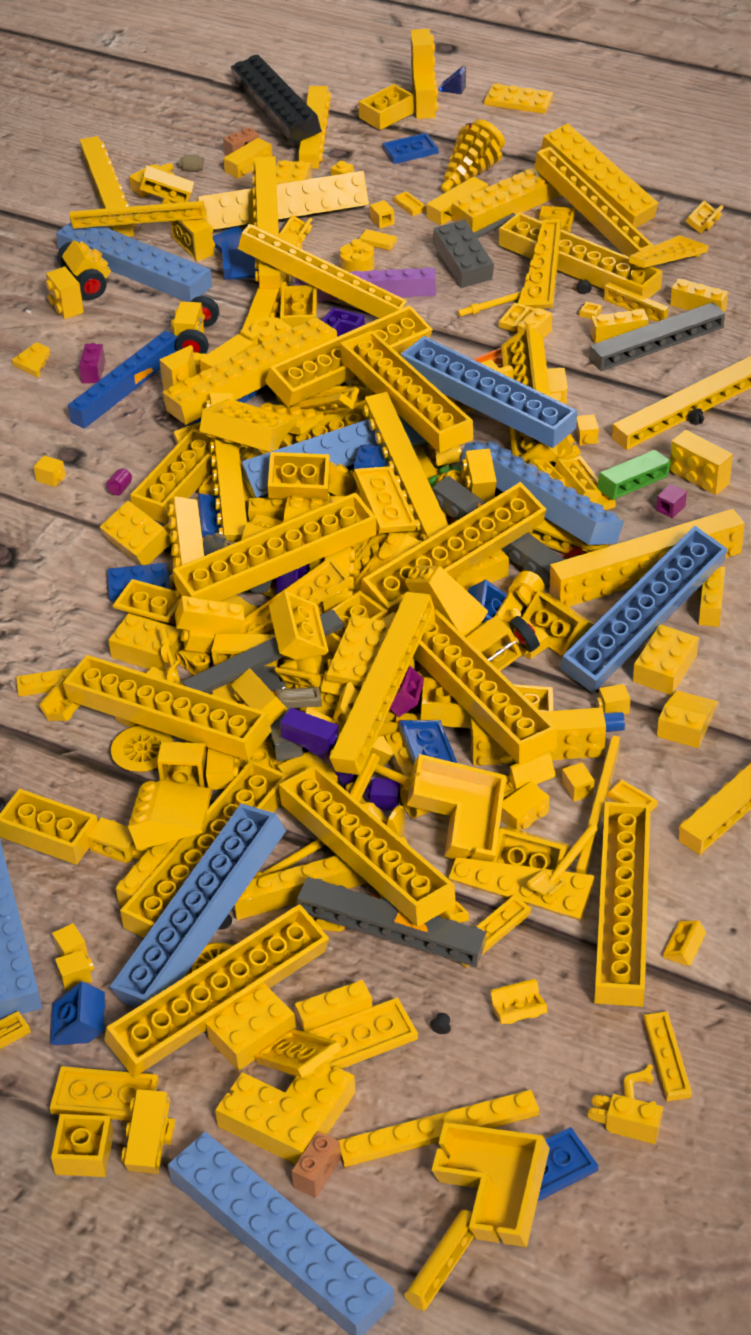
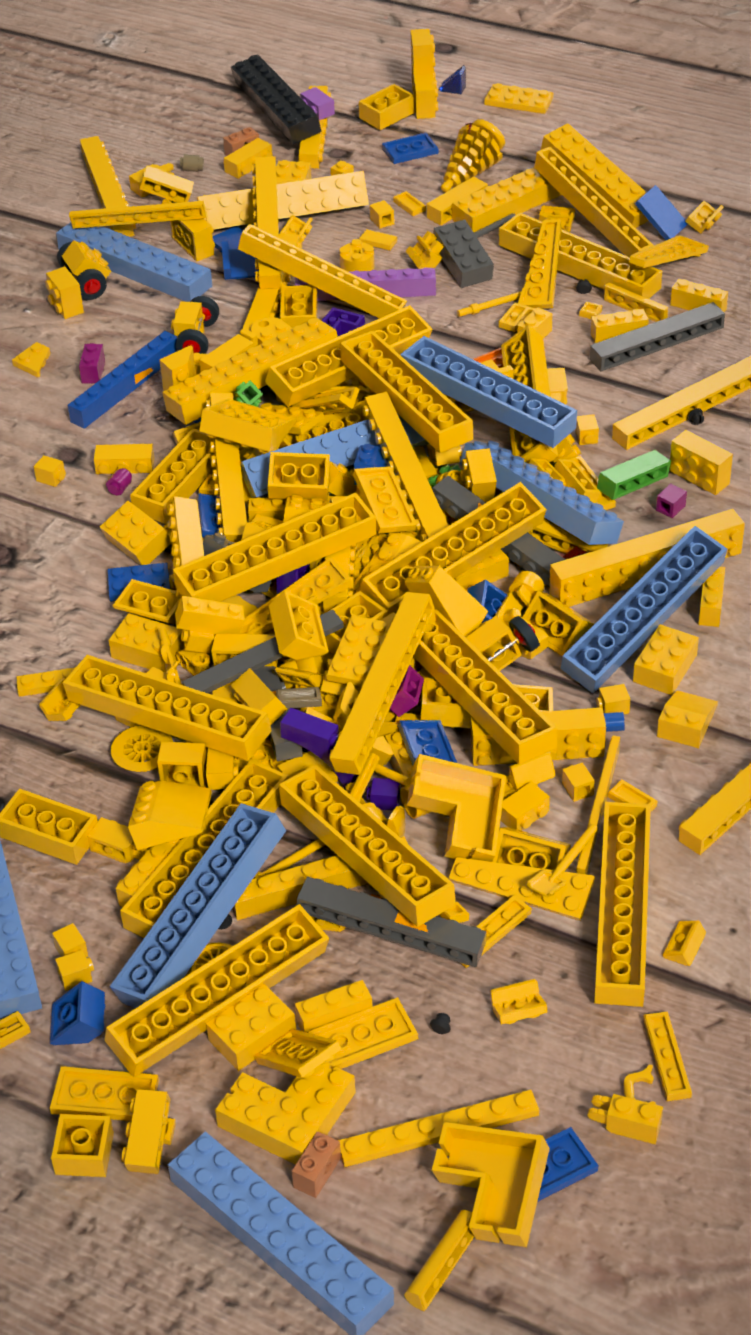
none -> yellow brick [94,444,155,474]
none -> bright green brick [233,380,263,407]
none -> medium lavender brick [300,87,335,120]
none -> yellow hips [406,231,444,269]
none -> tile [634,185,688,240]

